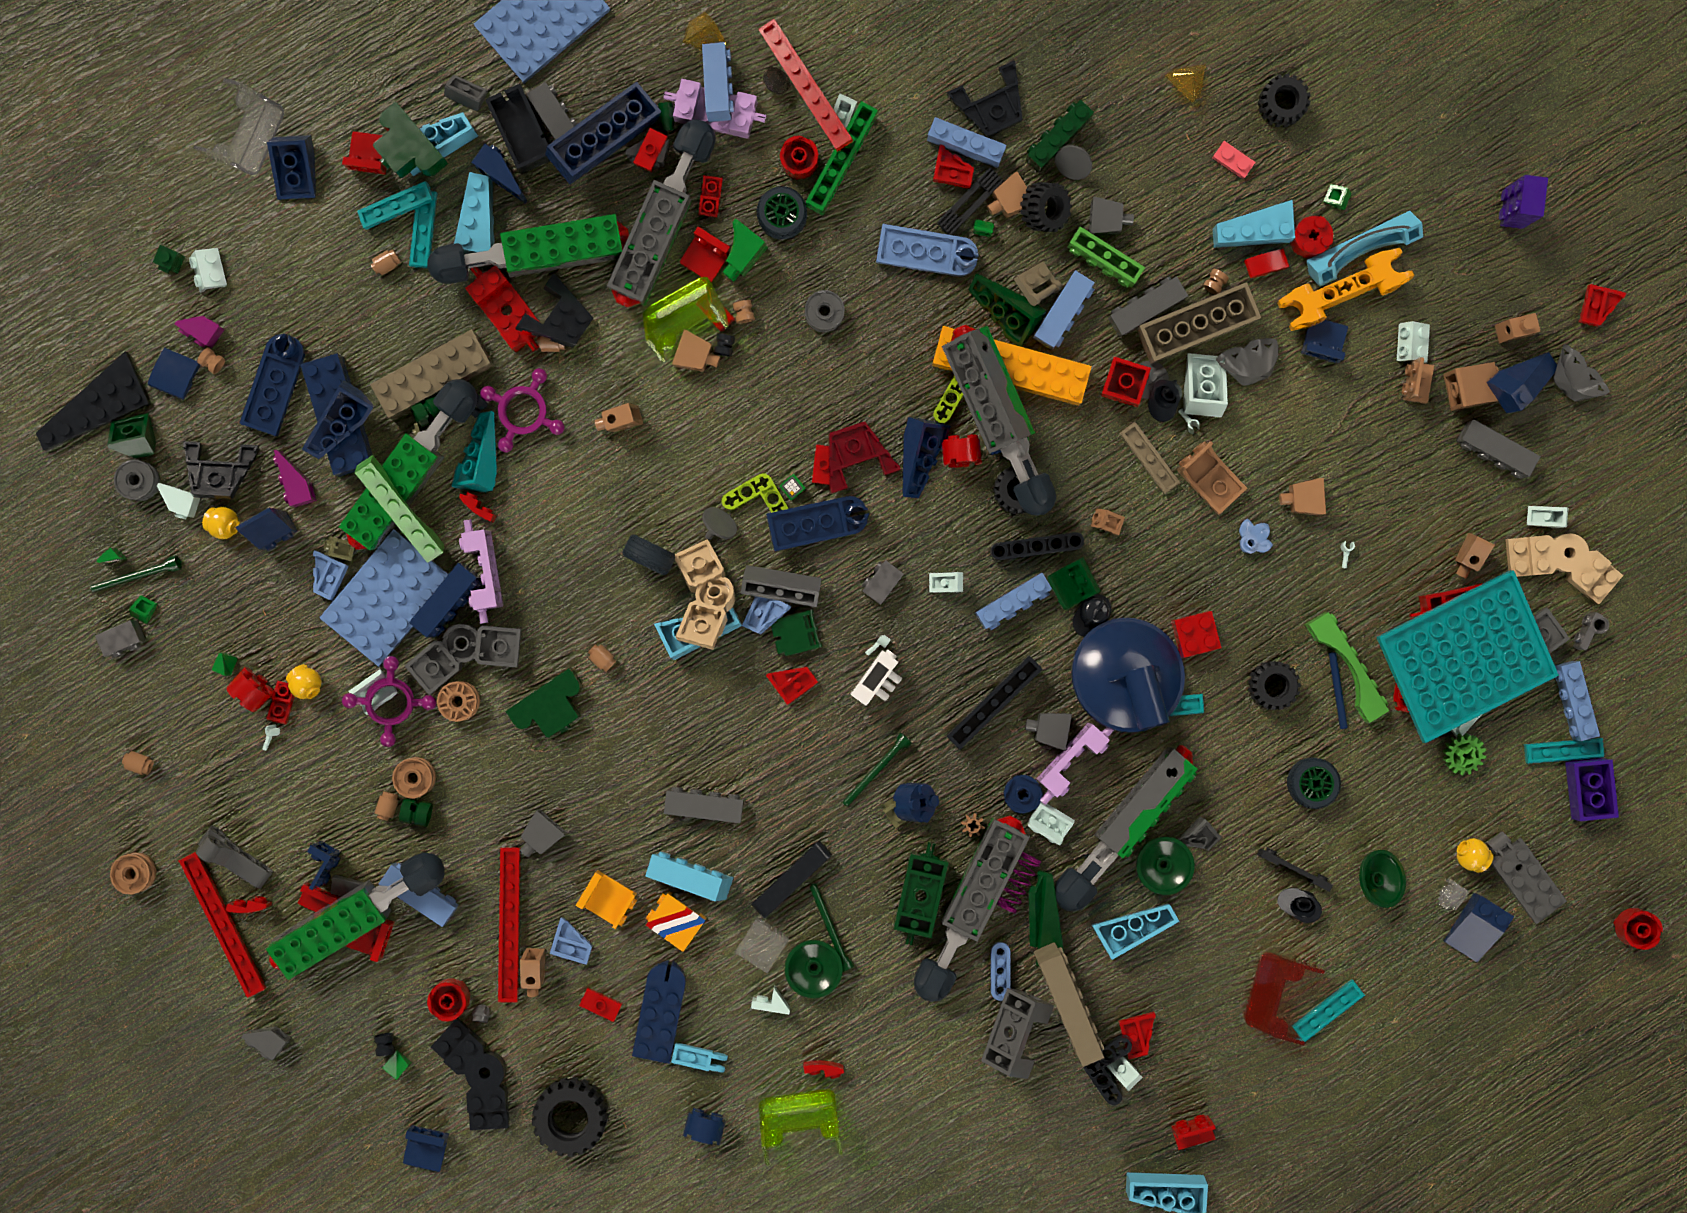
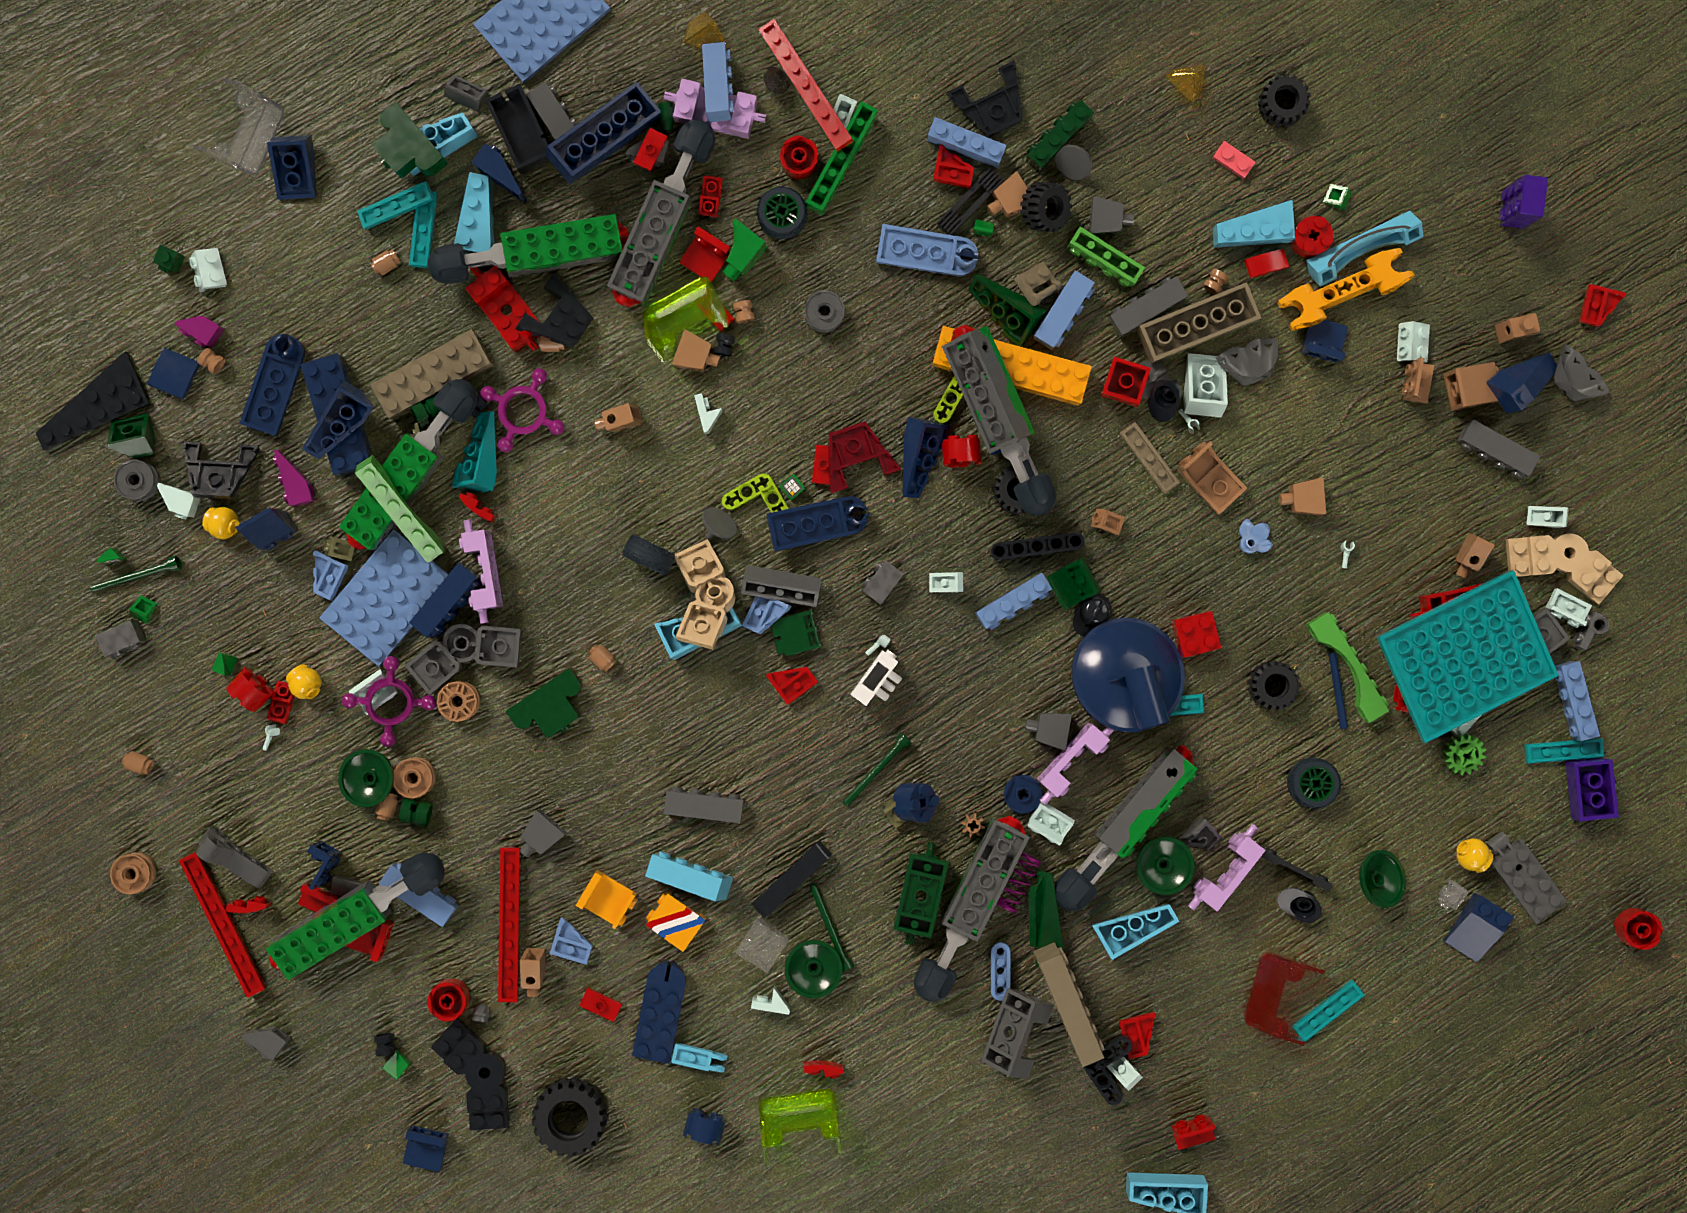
red bracket [342,131,387,175] -> none
black brick [946,655,1043,750] -> none
none -> dark green dish [338,749,394,807]
none -> light aqua slope [694,393,723,434]
none -> lavender brick [1188,824,1266,912]
none -> light aqua bracket [1545,588,1592,628]

